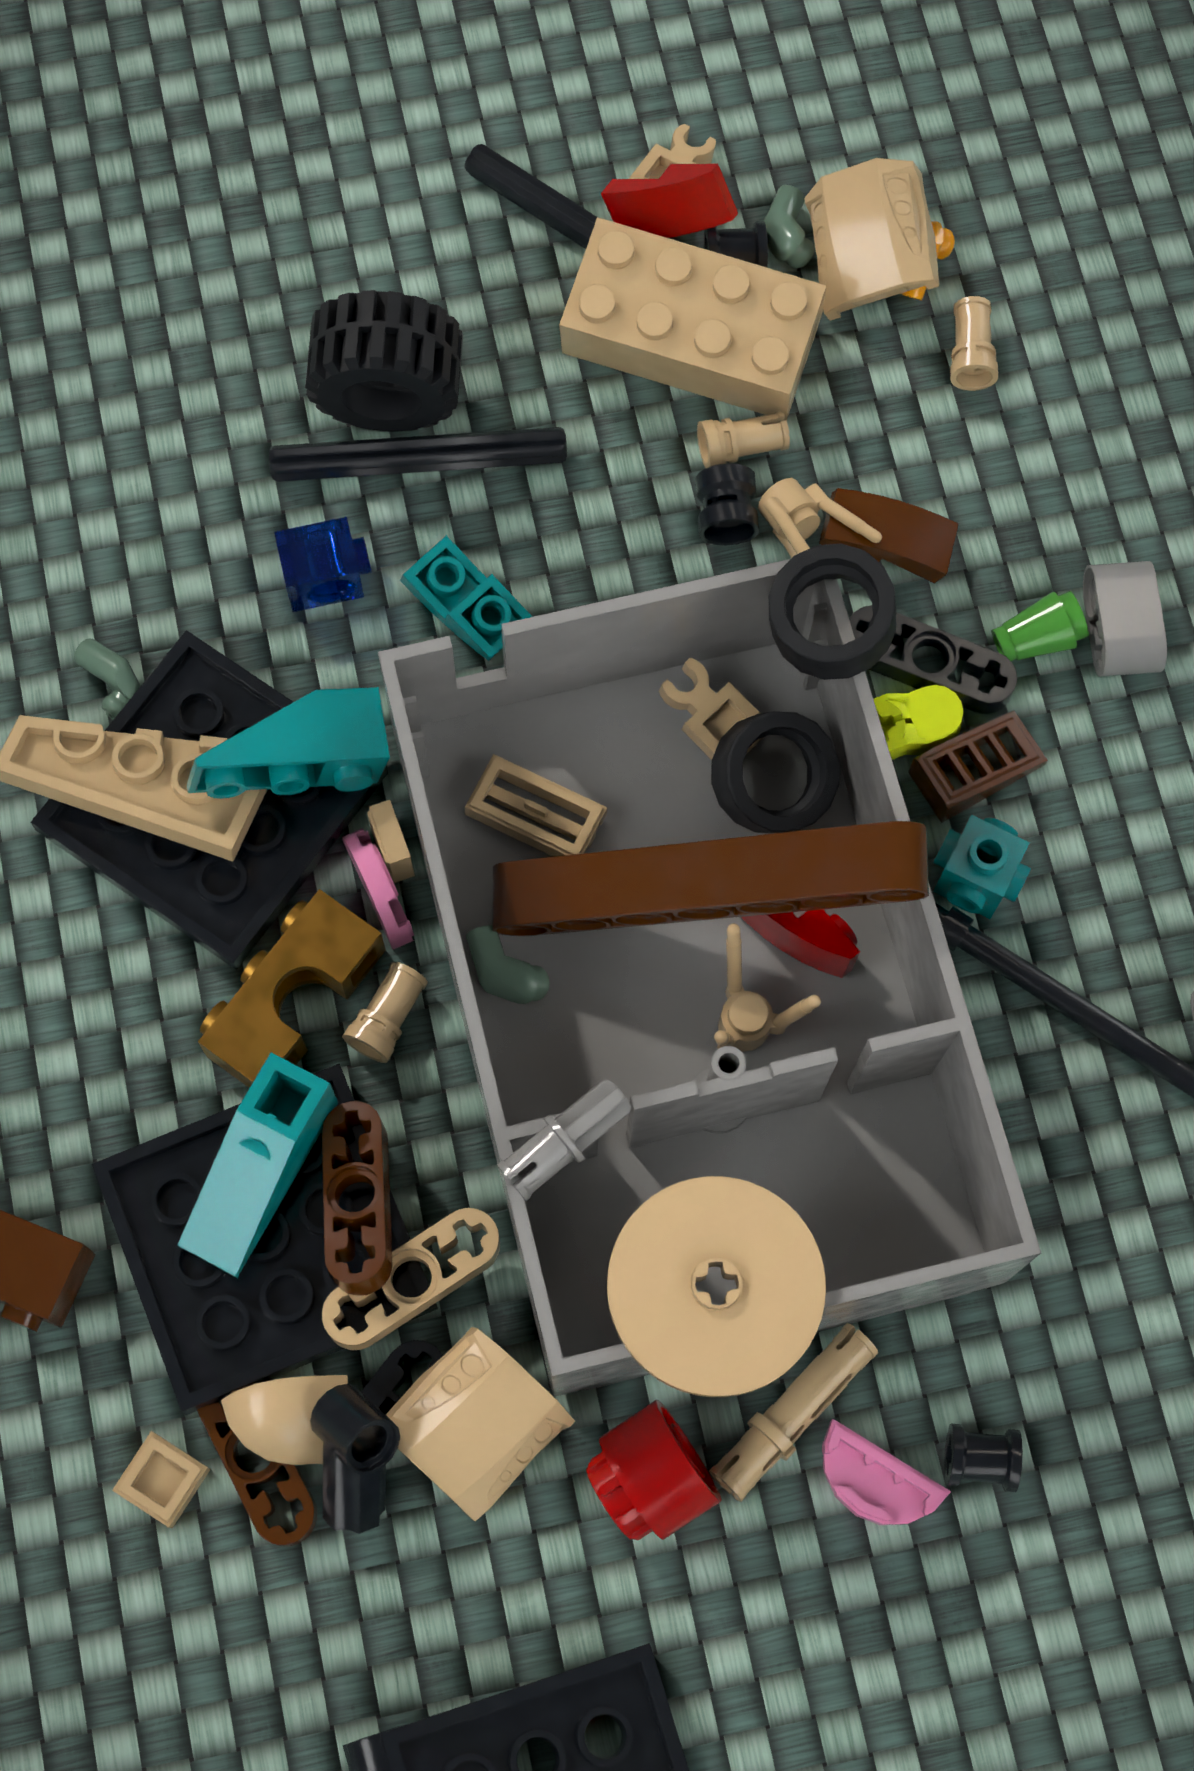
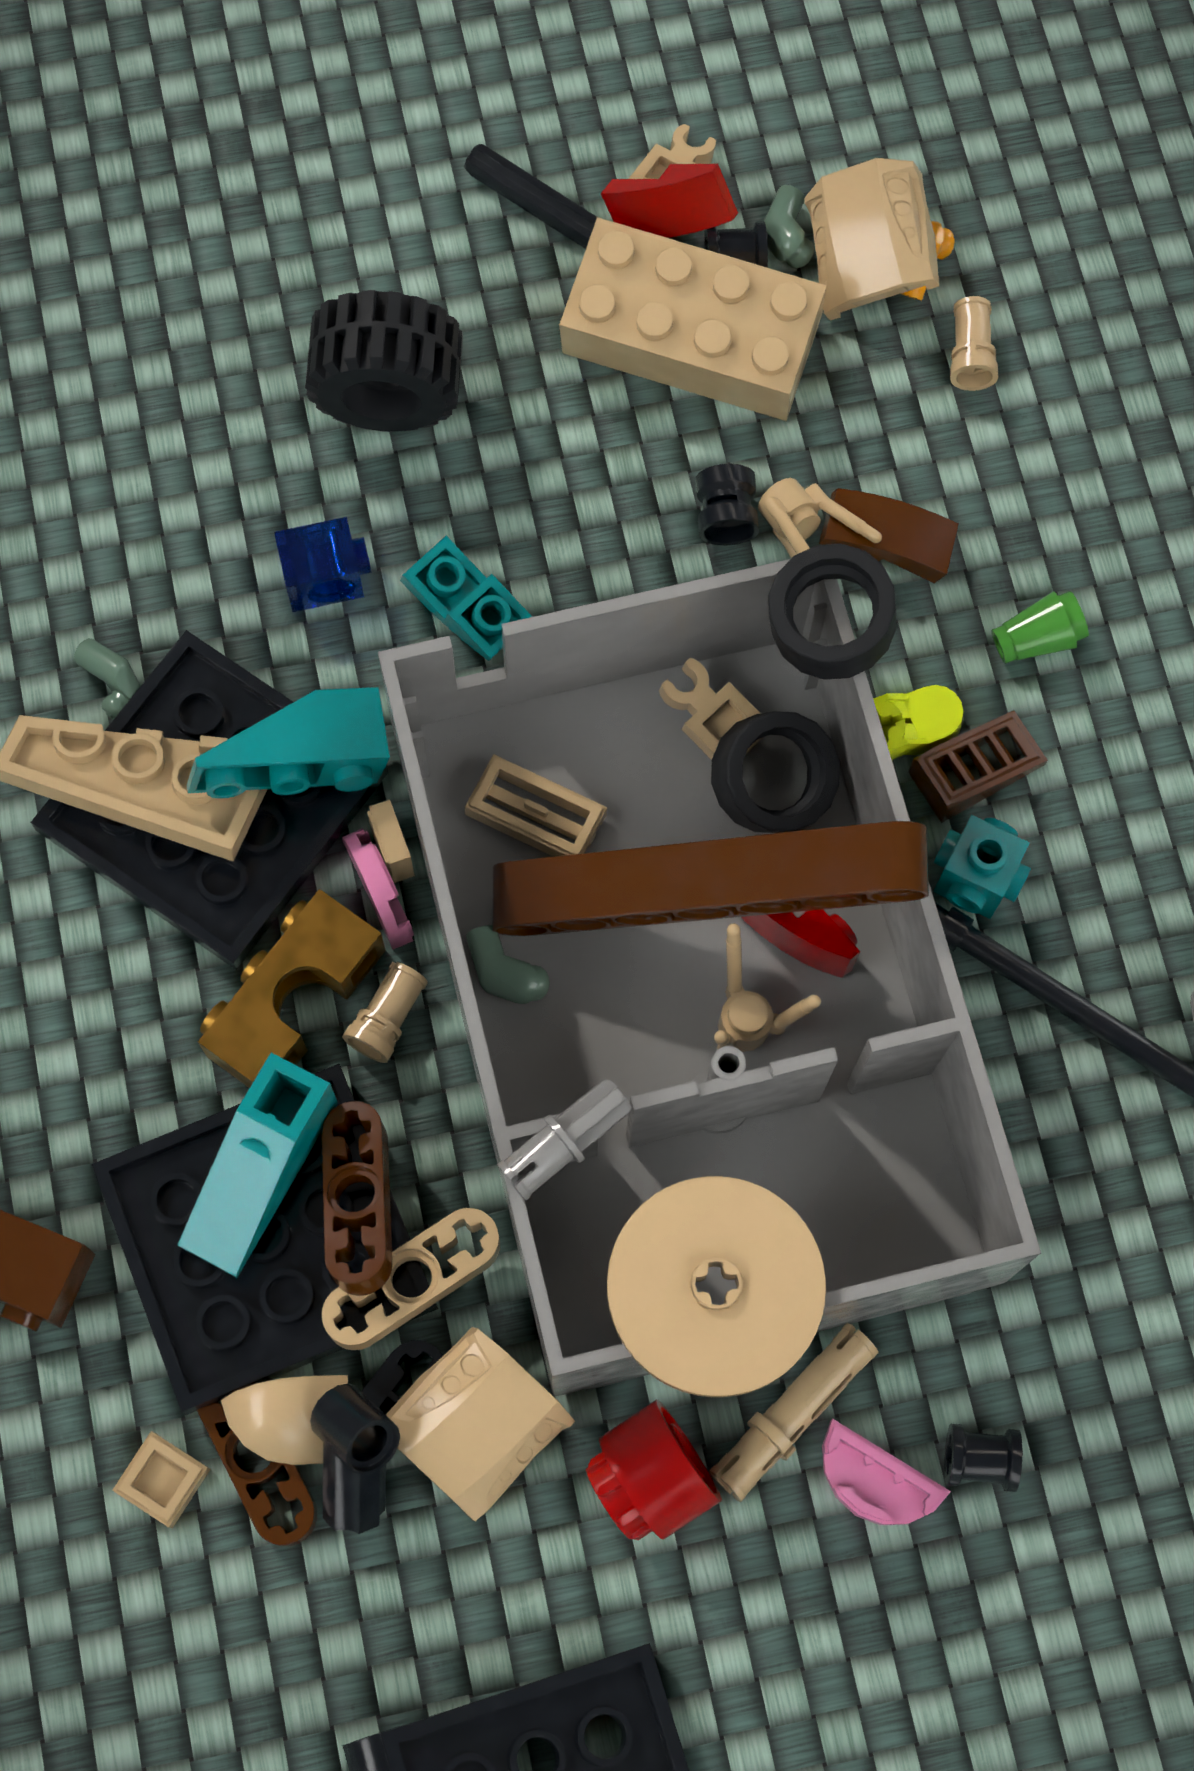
black axle [269,427,567,482] -> none
tan pin [697,411,790,468] -> none
black beam [849,605,1017,714] -> none
light grey beam [1083,561,1167,677] -> none

